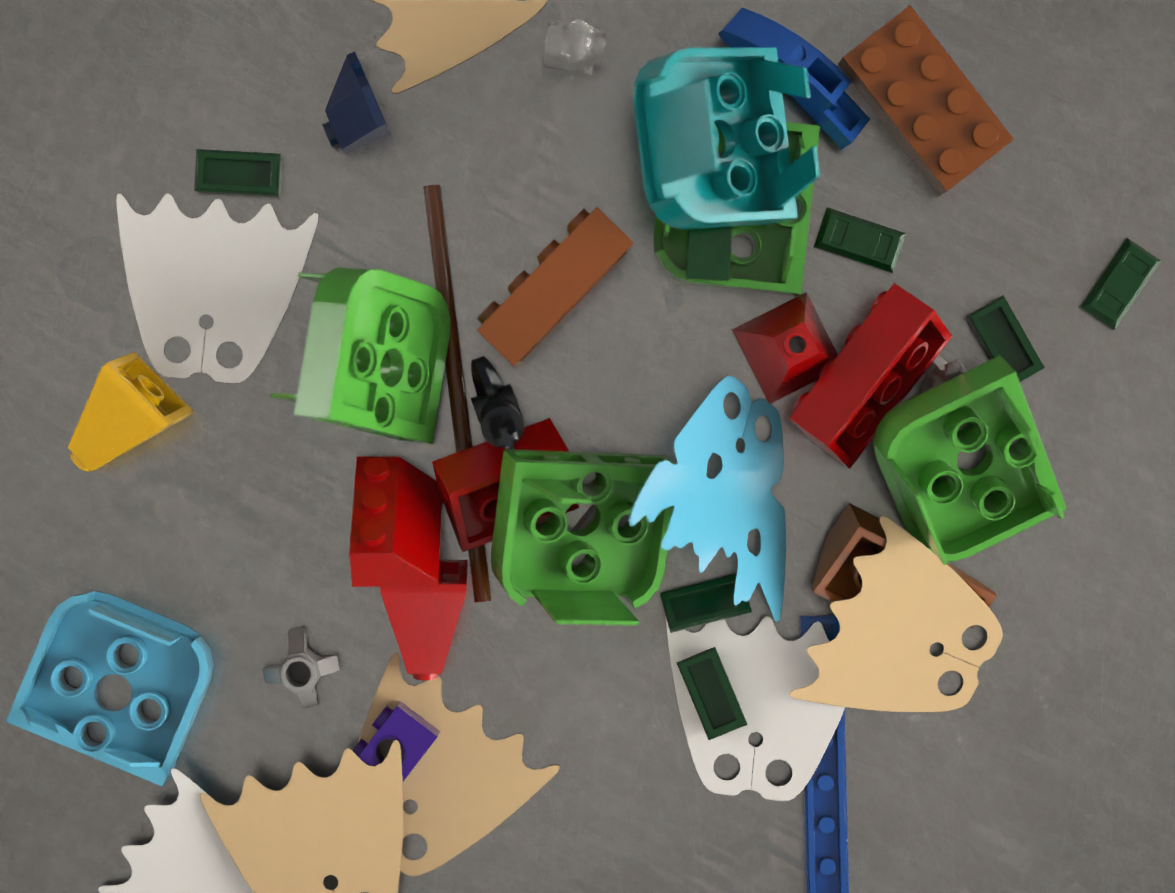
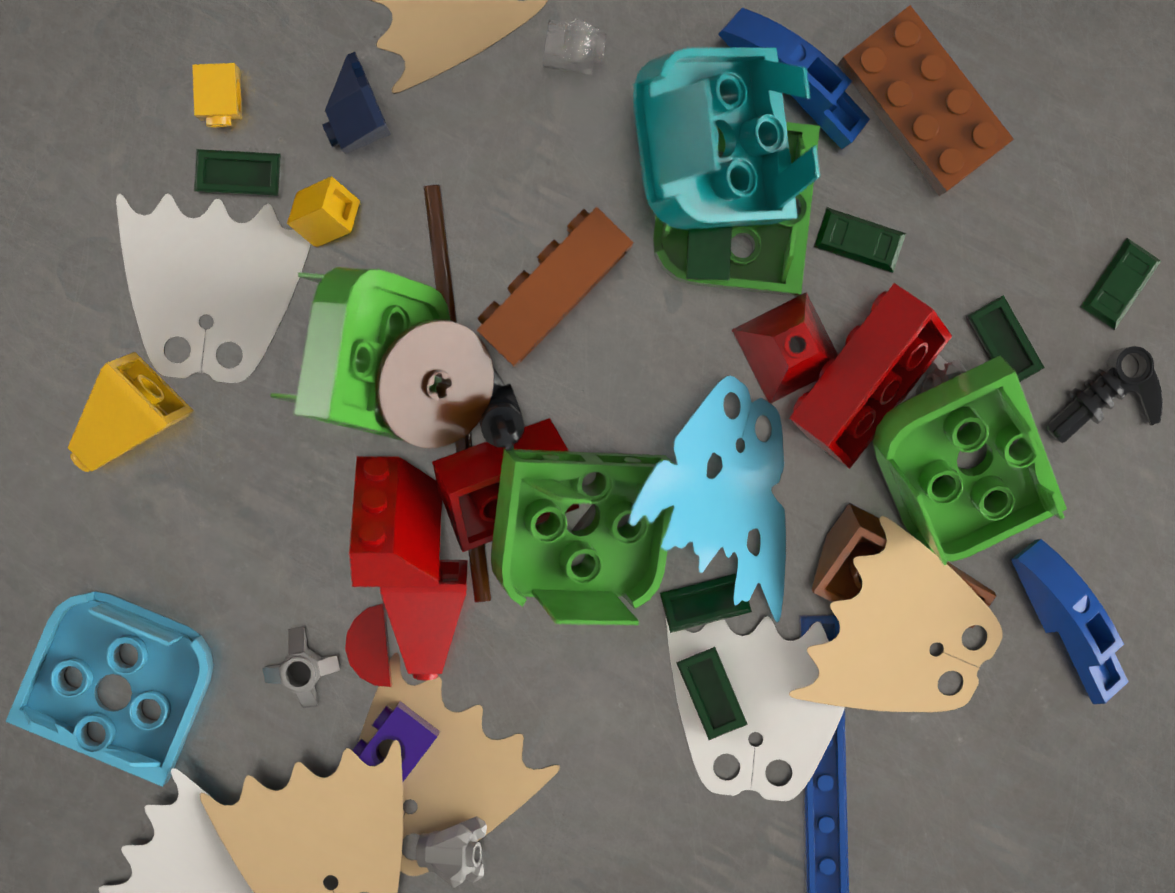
none -> yellow brick [192,63,242,127]
none -> yellow panel [287,176,360,247]
none -> red tile [345,603,392,687]
none -> piece [375,319,494,448]
none -> light grey rock [416,816,487,888]
none -> blue slope [1011,539,1128,704]
none -> black piece [1047,346,1163,443]

